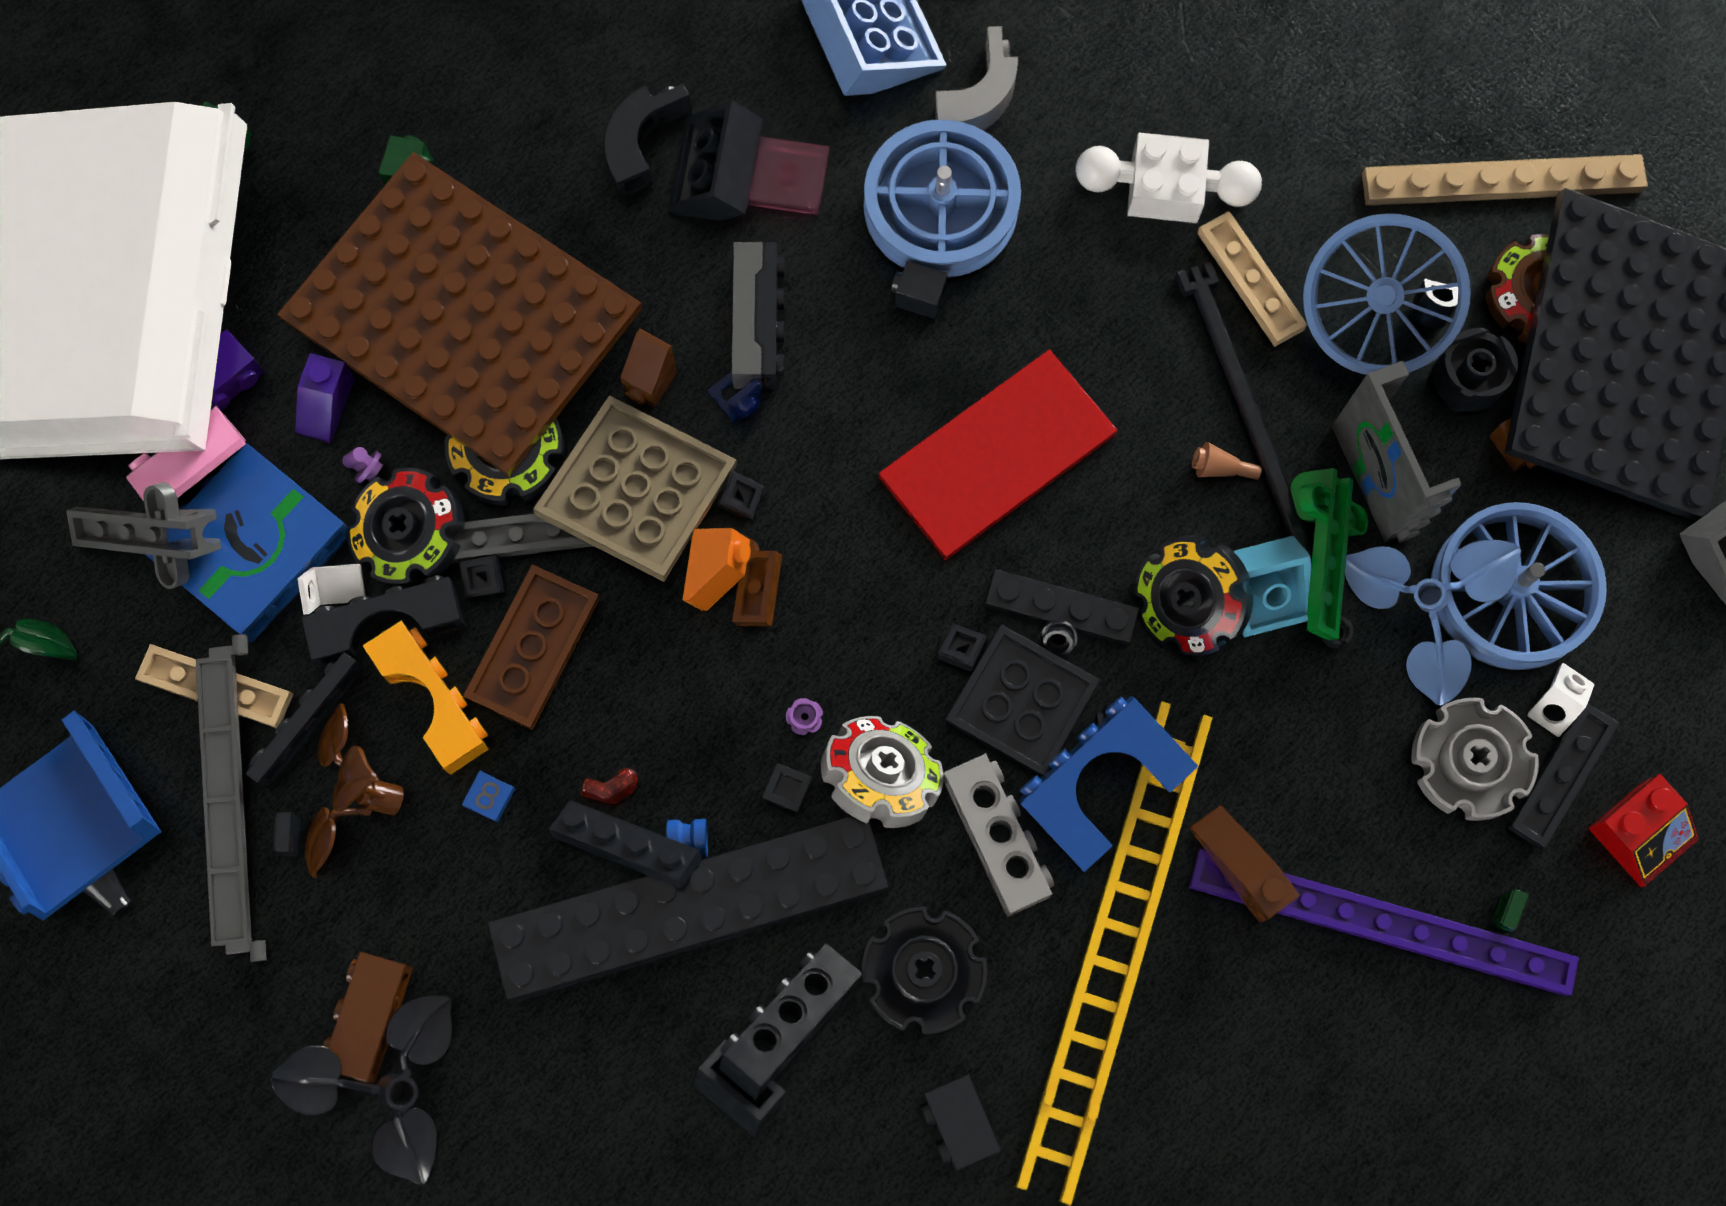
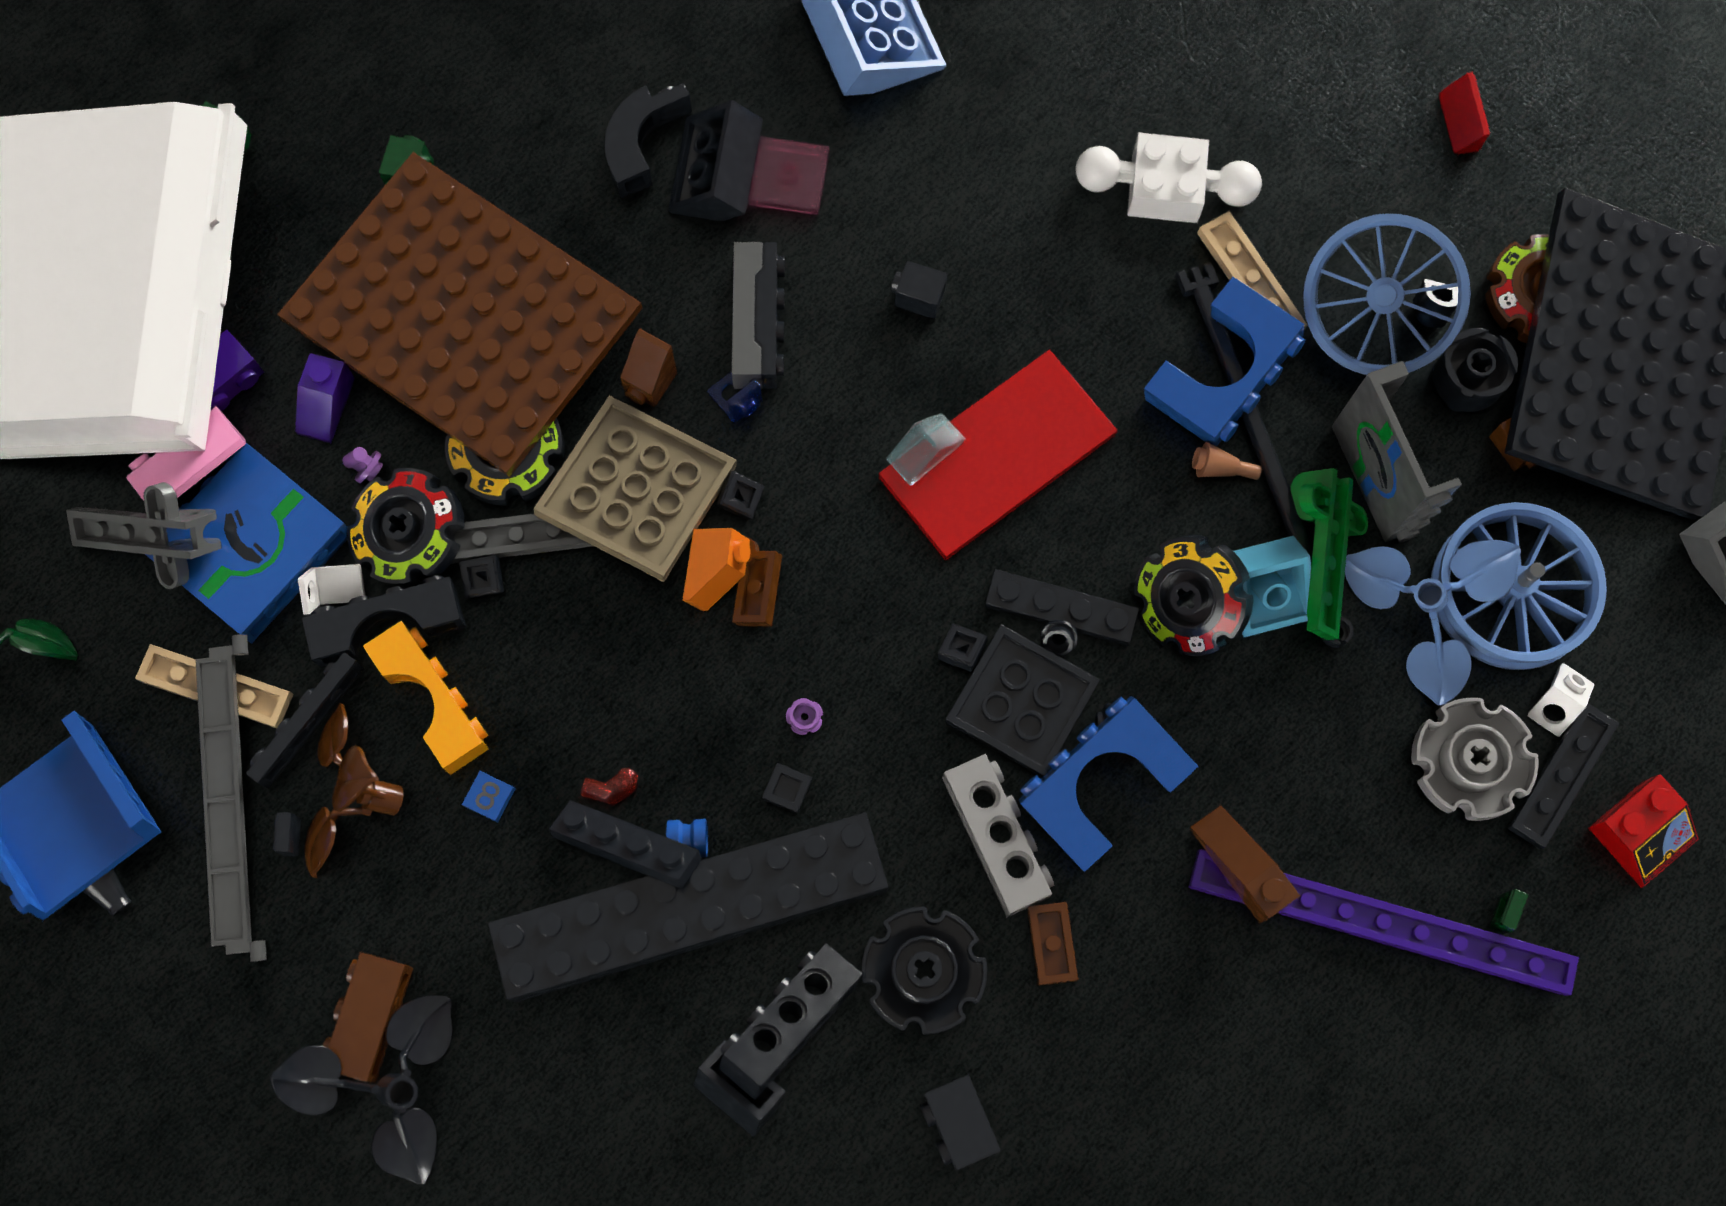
reddish brown plate [463,564,600,730] -> none
light grey piece [821,716,944,828] -> none
medium blue wheel [864,120,1021,278] -> none
light grey arch [935,26,1018,130] -> none
yellow ladder [1016,701,1213,1205] -> none
tan plate [1362,155,1647,206] -> none
none -> clear light blue slope [887,413,966,486]
none -> reddish brown plate [1027,902,1078,986]
none -> blue arch [1144,277,1305,447]
none -> red slope [1439,72,1490,154]

